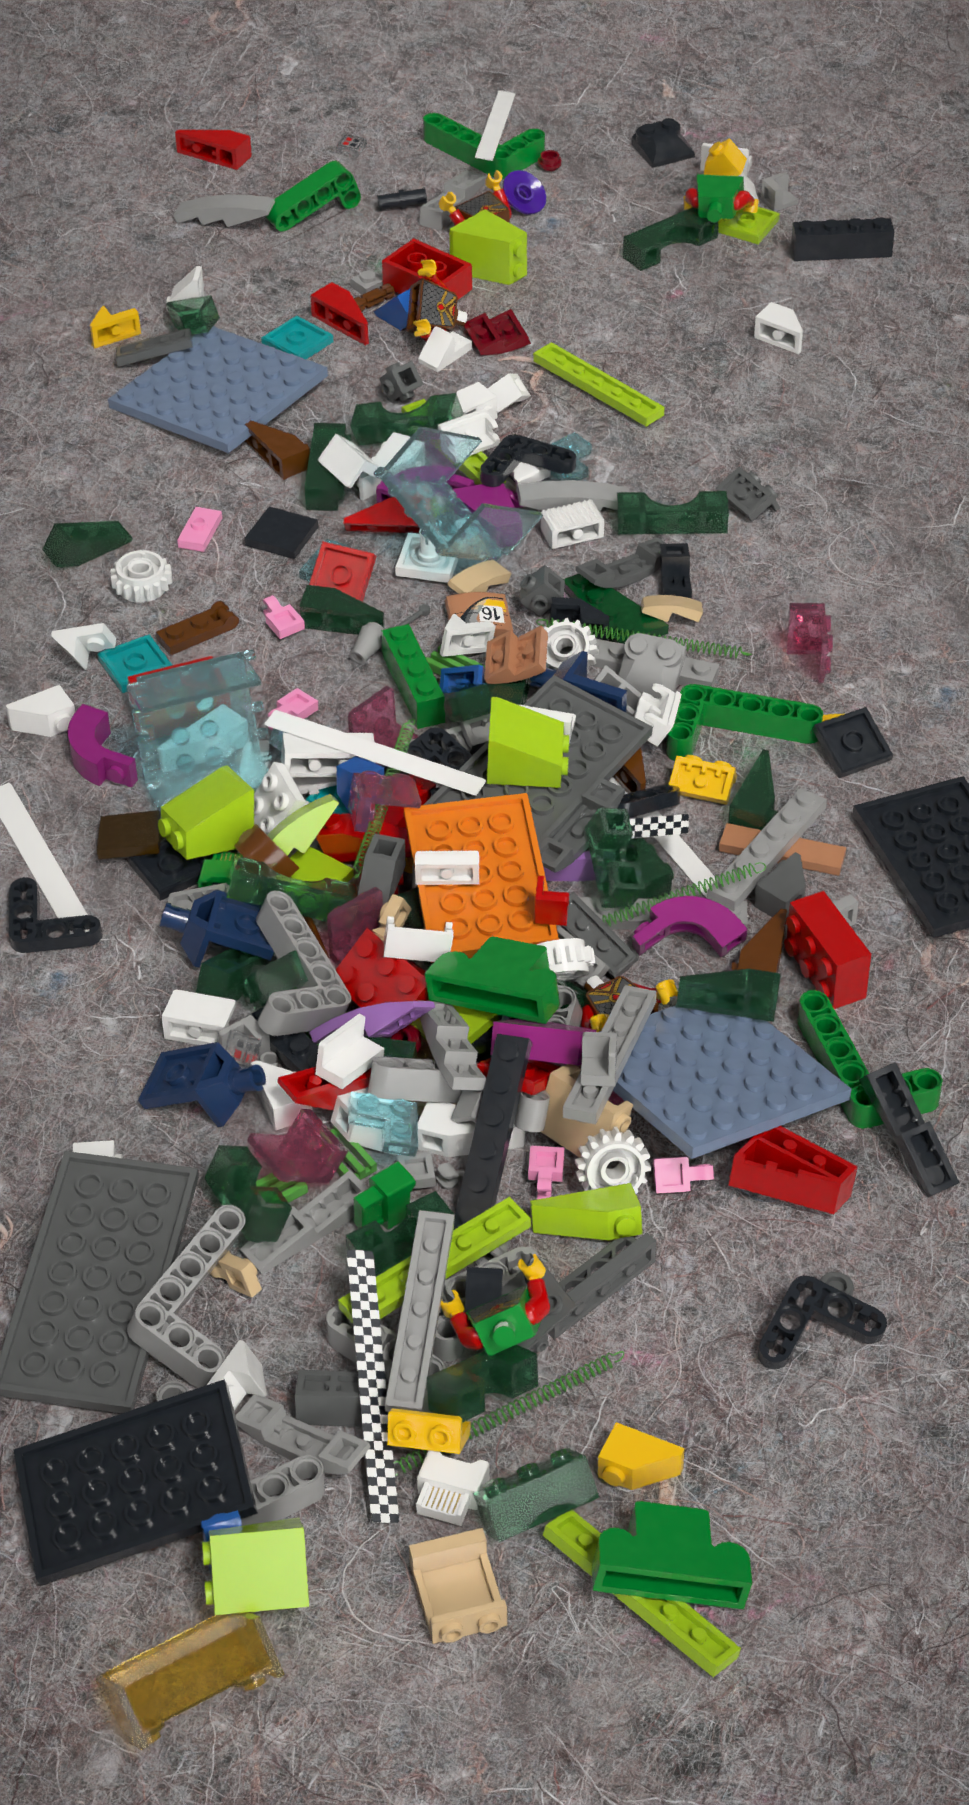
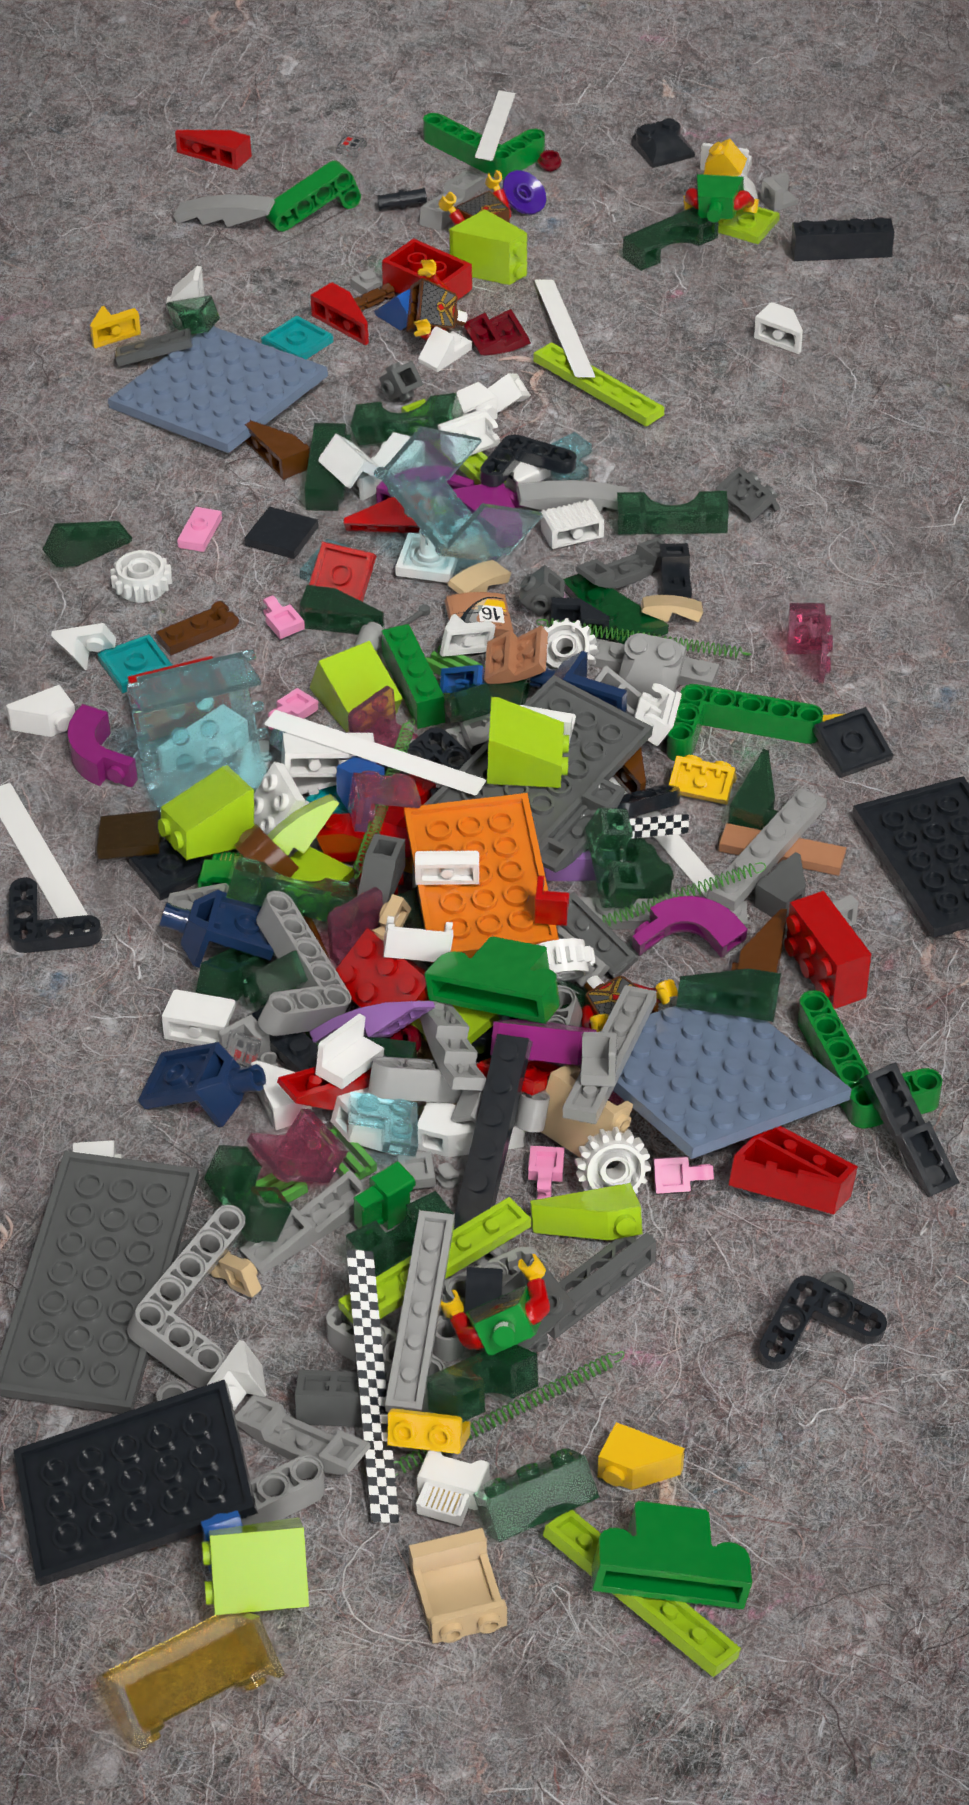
none -> lime slope [310,640,403,732]
none -> white sticker [535,280,595,377]

